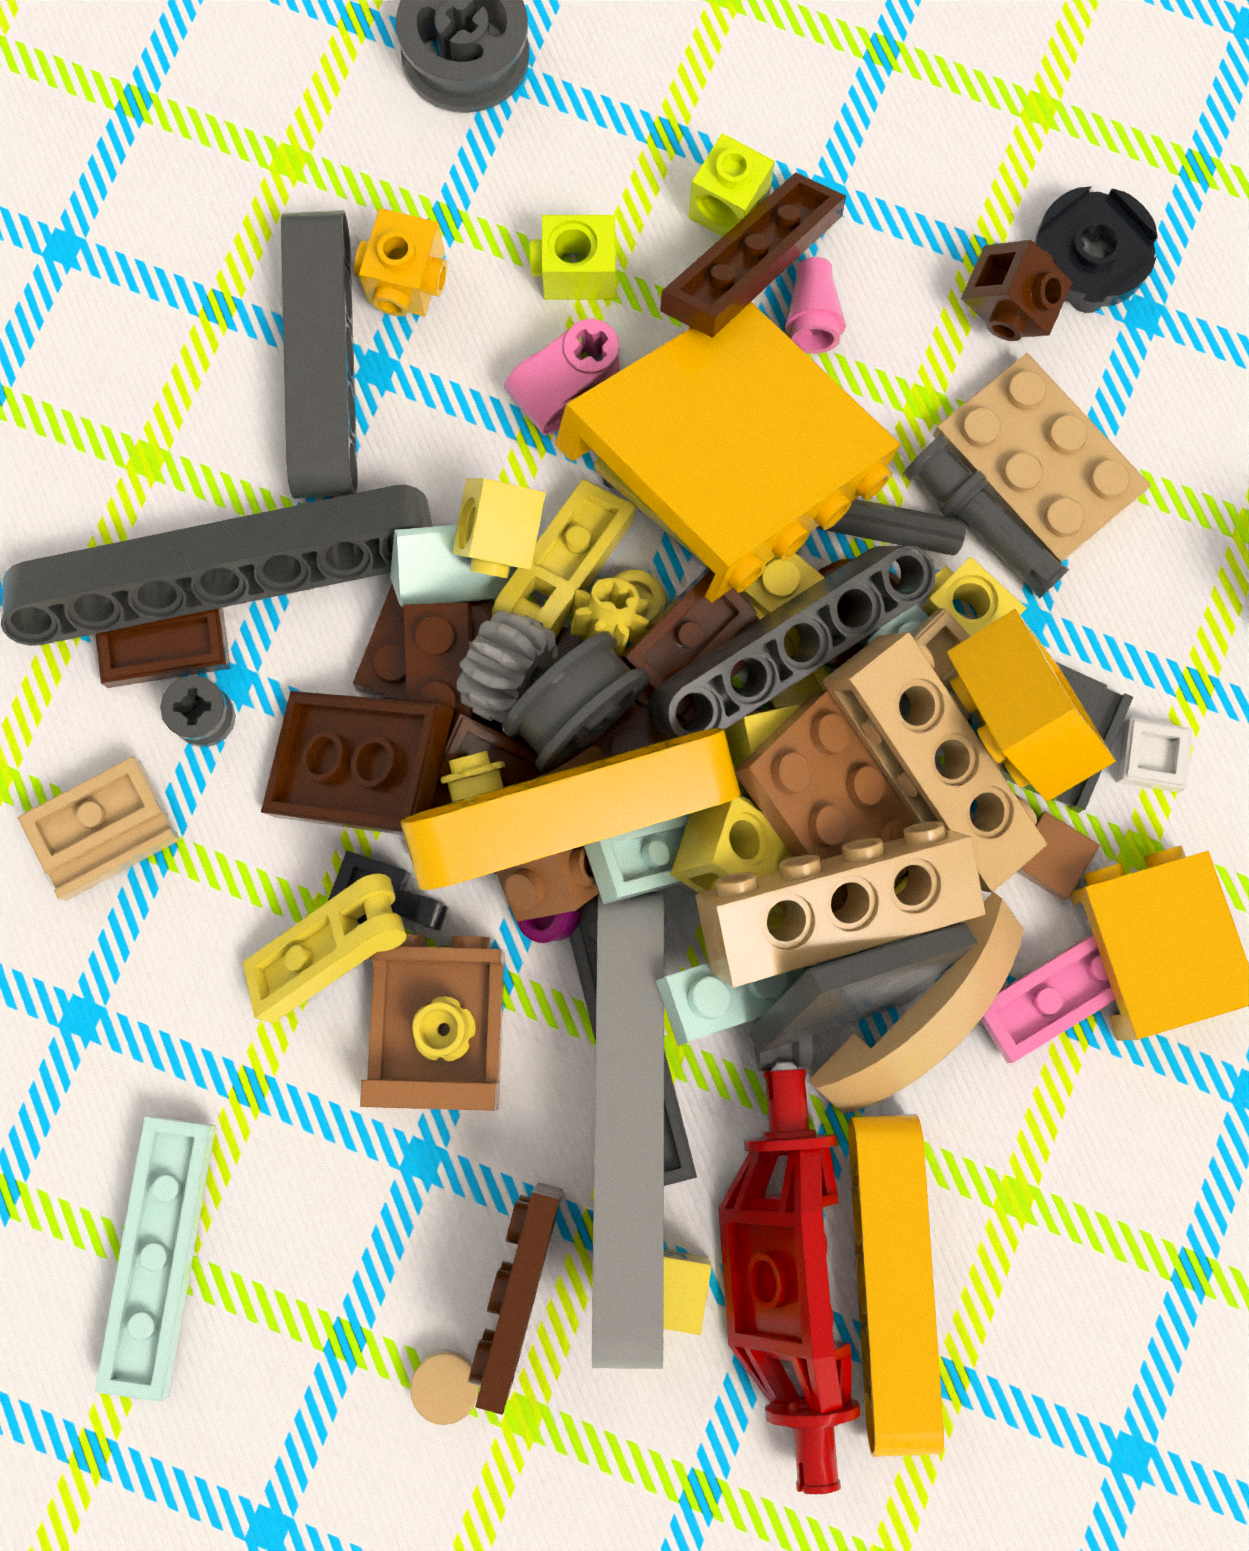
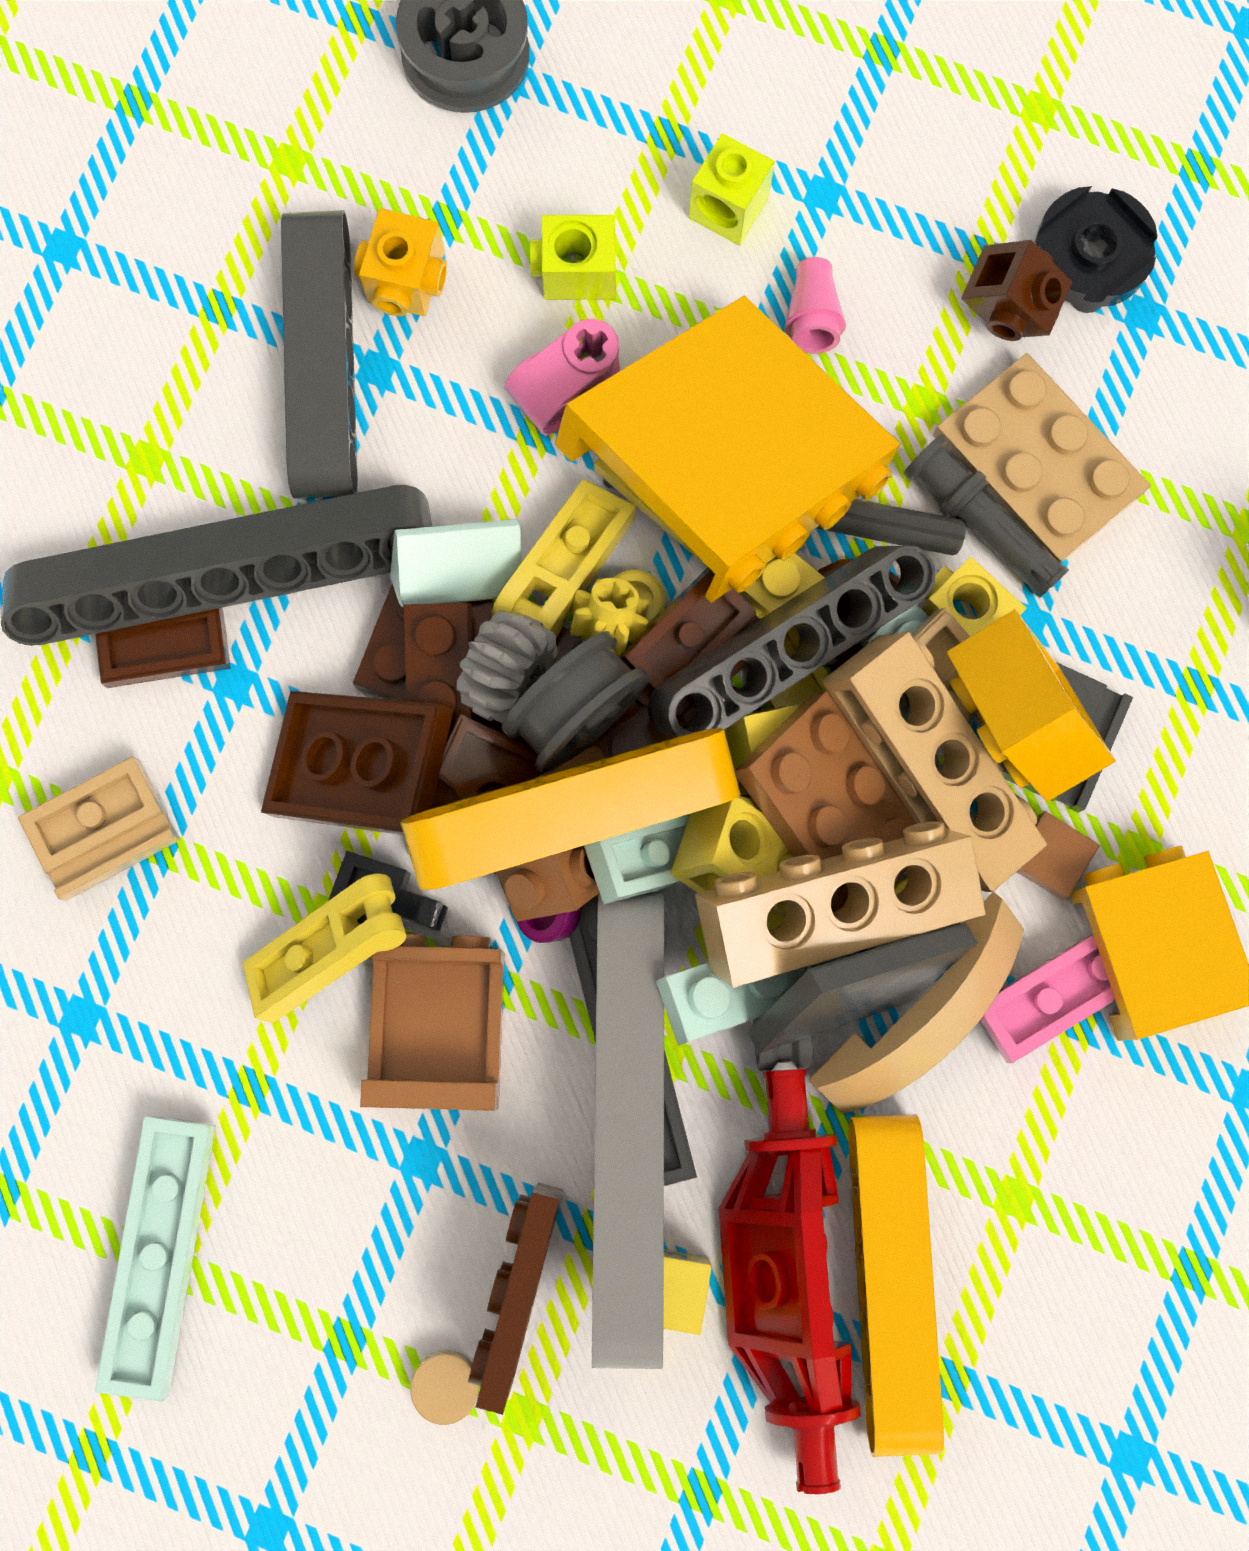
dark grey wheel [160,675,236,748] -> none
light yellow plate [412,996,476,1062] -> none
light yellow plate [441,751,505,802] -> none
light yellow brick [452,478,546,579] -> none
reddish brown plate [660,172,846,338] -> none
white tile [1117,718,1193,793] -> none

